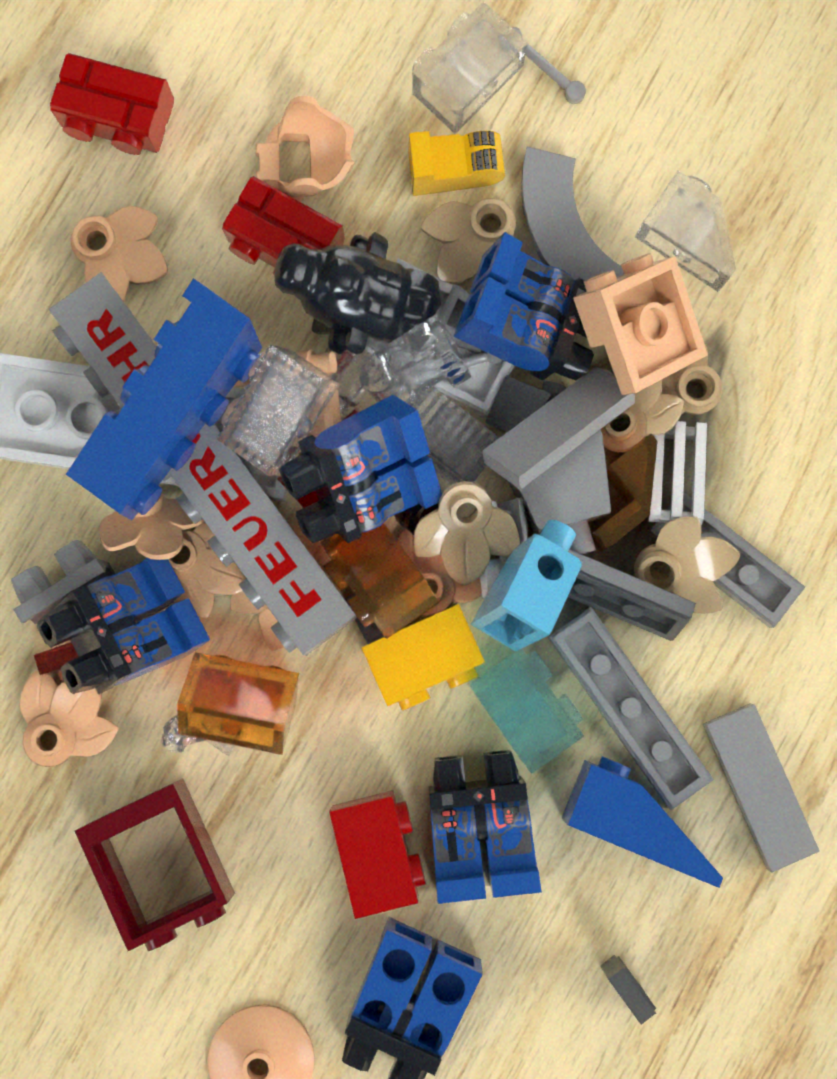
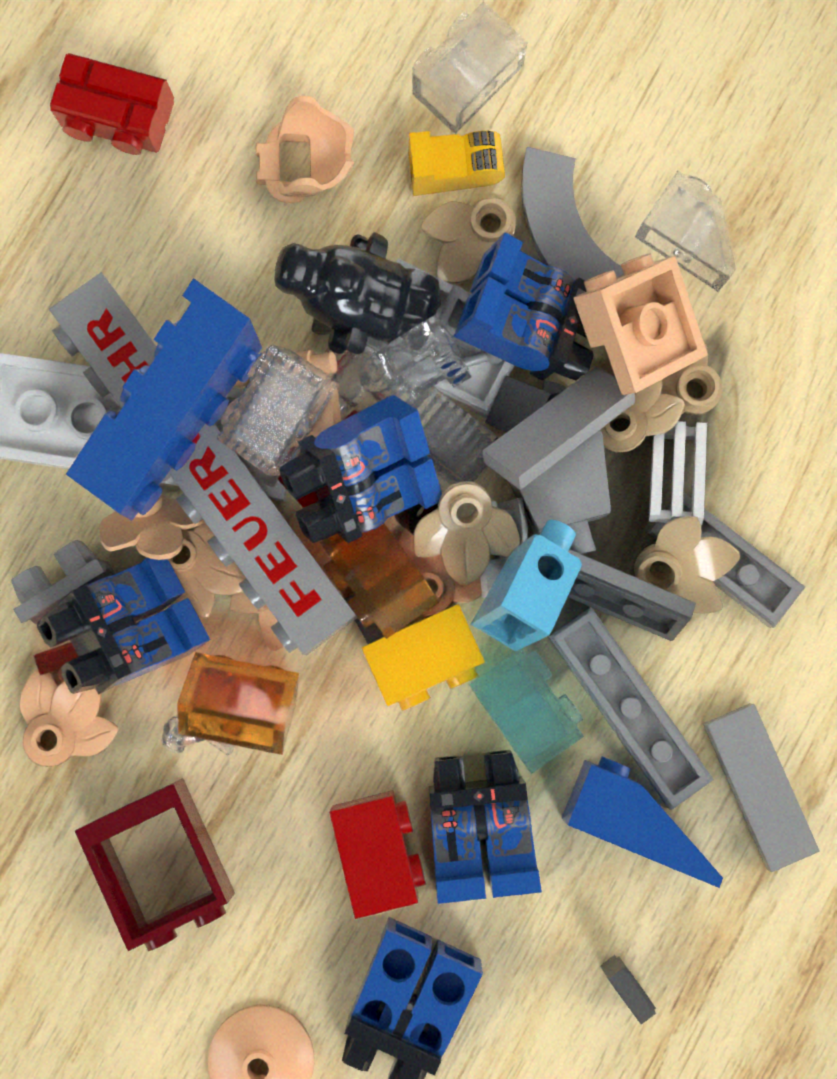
light nougat plate [71,206,168,302] -> none
red brick [222,176,345,276] -> none
light grey hinge [503,27,586,104] -> none
clear orange slope [591,434,658,551] -> none

